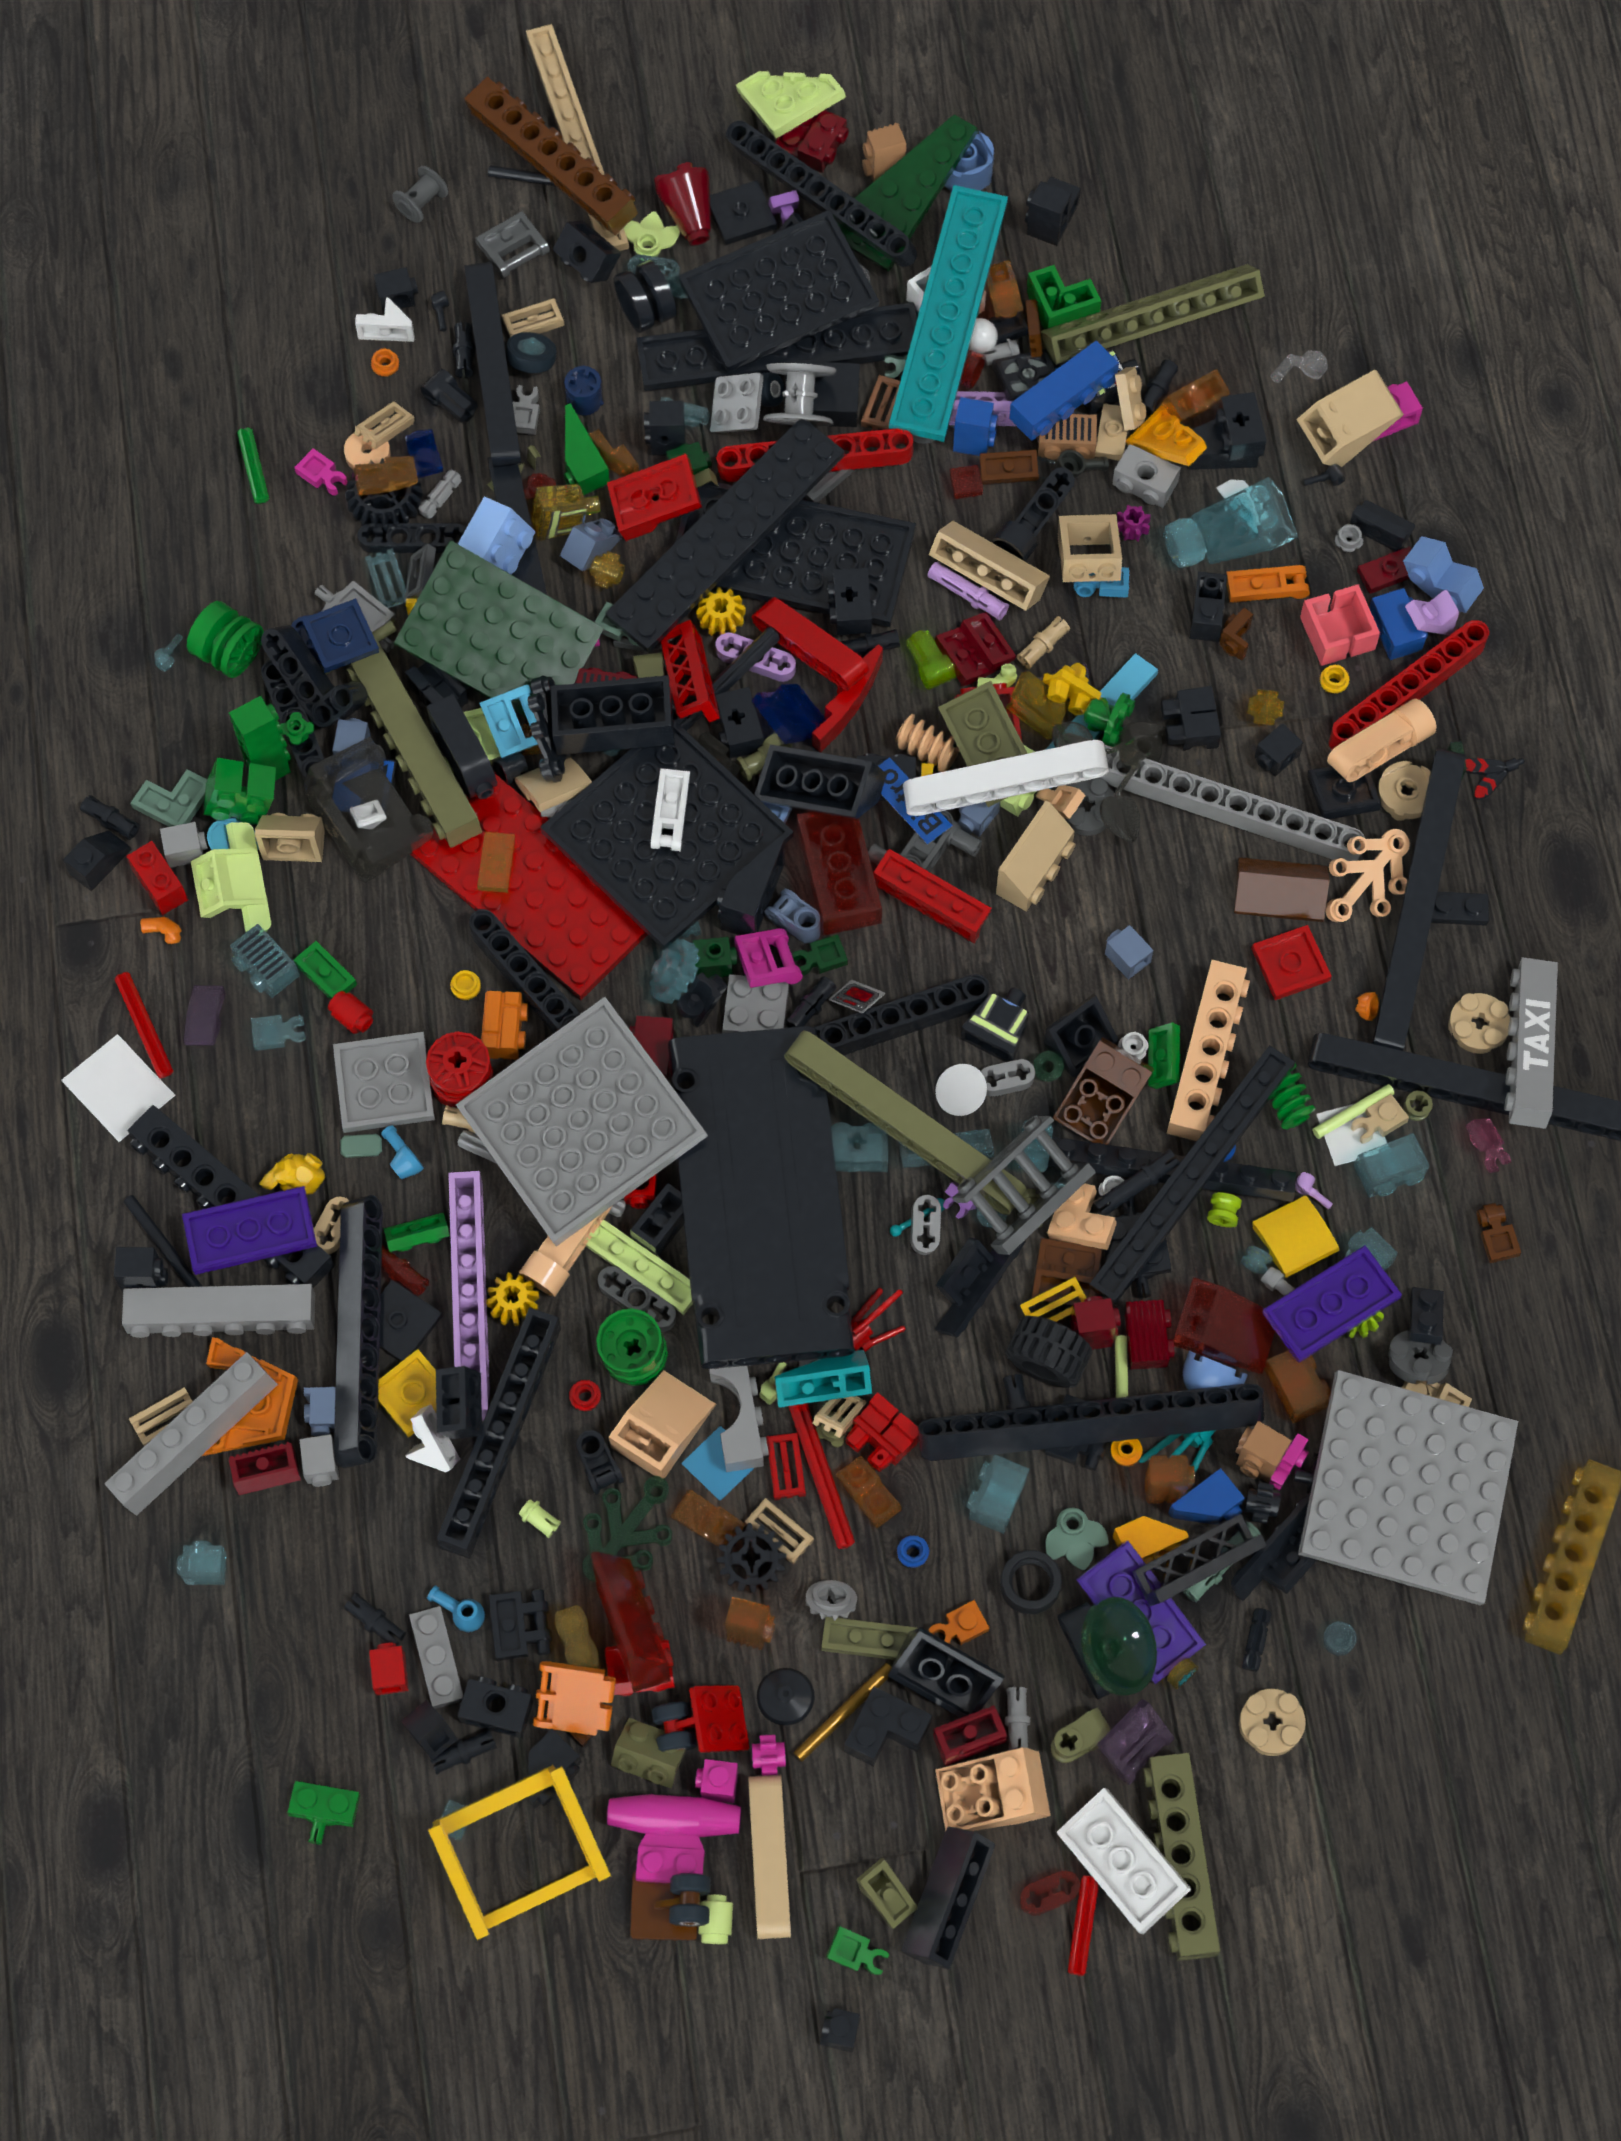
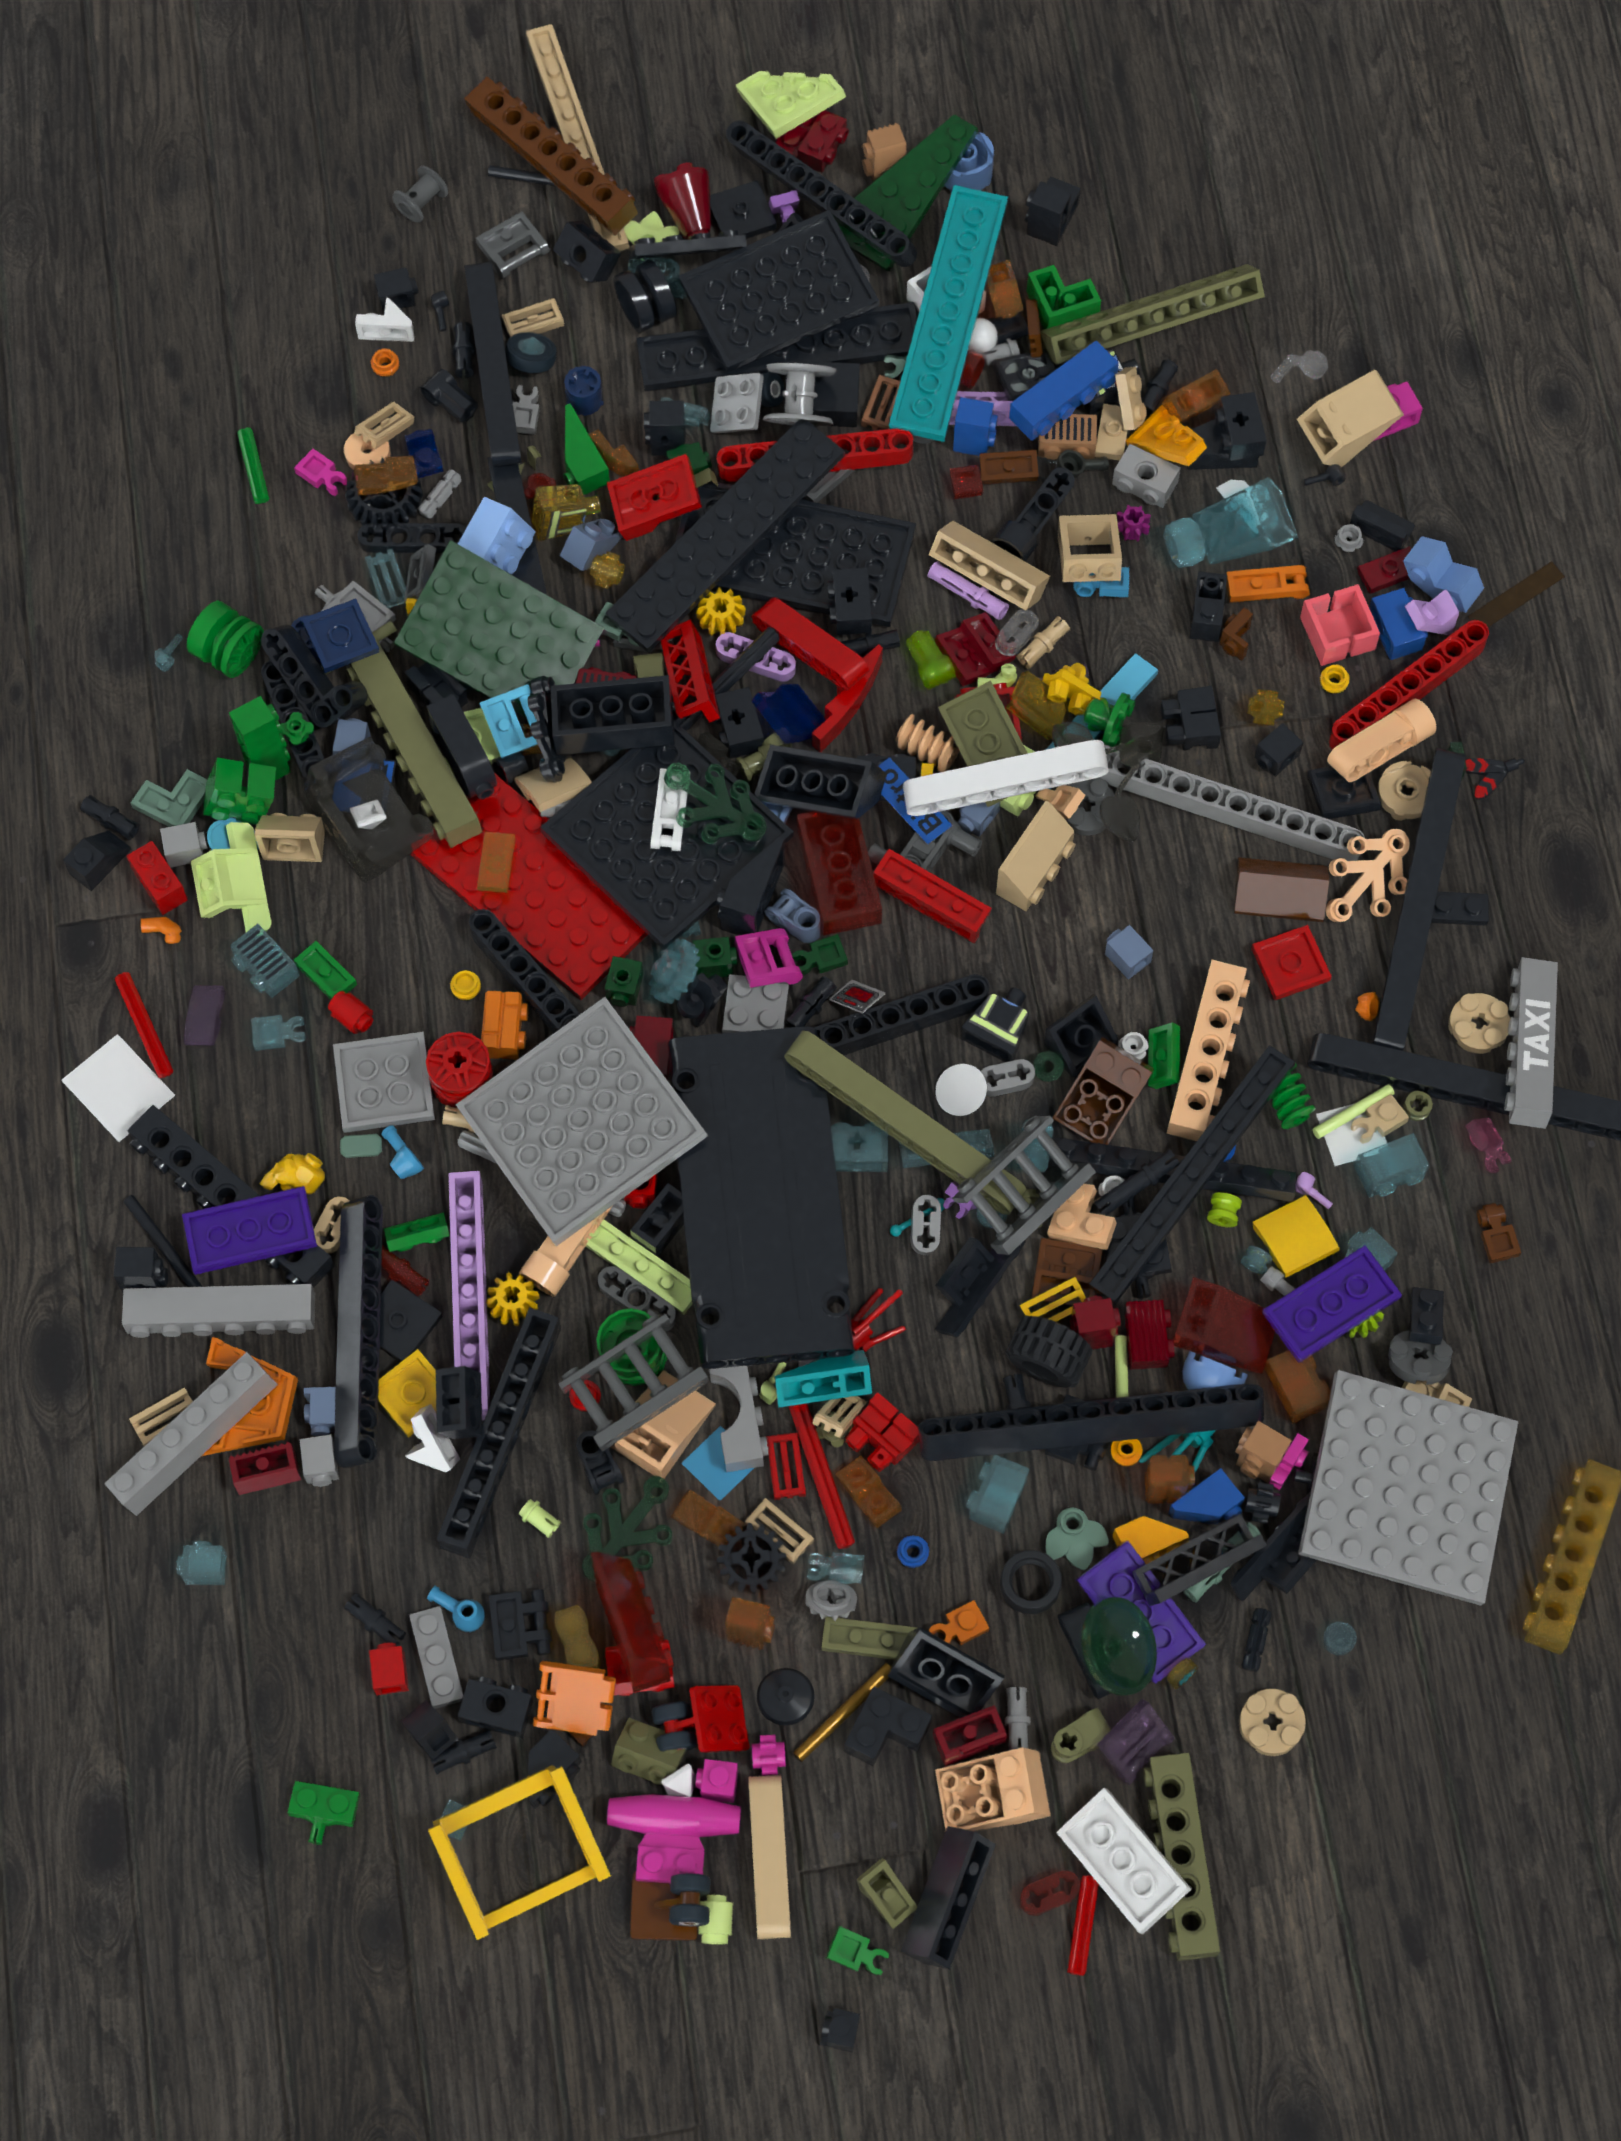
none -> dark grey fence [559,1314,709,1452]
none -> dark green brick [605,956,644,1007]
none -> black plate [628,230,747,260]
none -> white slope [661,1764,696,1797]
none -> clear green plant [664,763,767,844]
none -> clear light blue plate [807,1552,864,1584]
none -> clear beam [995,609,1039,656]
none -> dark brown sticker [1468,561,1565,627]

